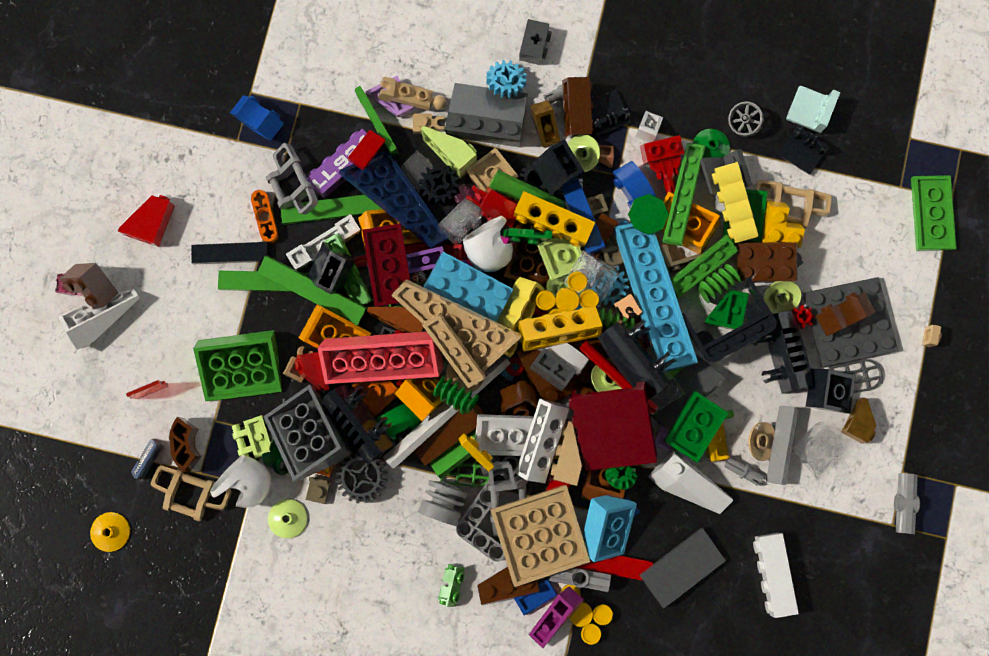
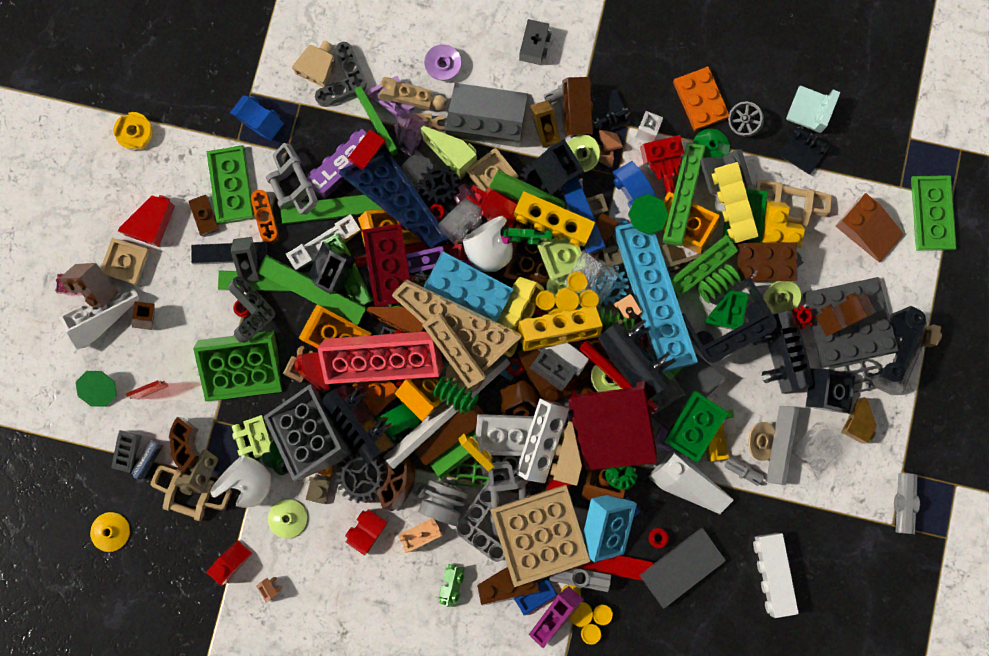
medium azure gear [486,60,527,98] -> none
none -> green piece [75,371,117,407]
none -> tan plate [100,238,150,285]
none -> dark grey slope [111,430,142,473]
none -> yellow plate [113,112,153,150]
none -> reddish brown brick [132,301,155,330]
none -> dark tan bracket [174,450,218,495]
none -> reddish brown plate [188,194,219,236]
none -> bright green tile [206,145,255,224]
none -> red slope [206,540,253,586]
none -> dark grey beam [228,277,275,343]
none -> dark grey slope [231,237,259,282]
none -> red plate [233,300,251,318]
none -> nougat tile [256,577,283,603]
none -> tan torso [292,41,335,87]
none -> dark grey beam [315,42,367,107]
none -> red brick [345,509,388,556]
none -> reddish brown brick [377,457,416,511]
none -> clear purple wing [395,105,428,156]
none -> light nougat hinge [399,519,443,553]
none -> light grey hinge [412,482,428,498]
none -> lavender dish [424,44,461,81]
none -> red plate [429,204,446,223]
none -> nougat slope [599,130,622,152]
none -> red plate [649,528,669,548]
none -> orange plate [673,67,729,131]
none -> dark orange slope [835,193,904,262]
none -> black windscreen [864,306,927,395]

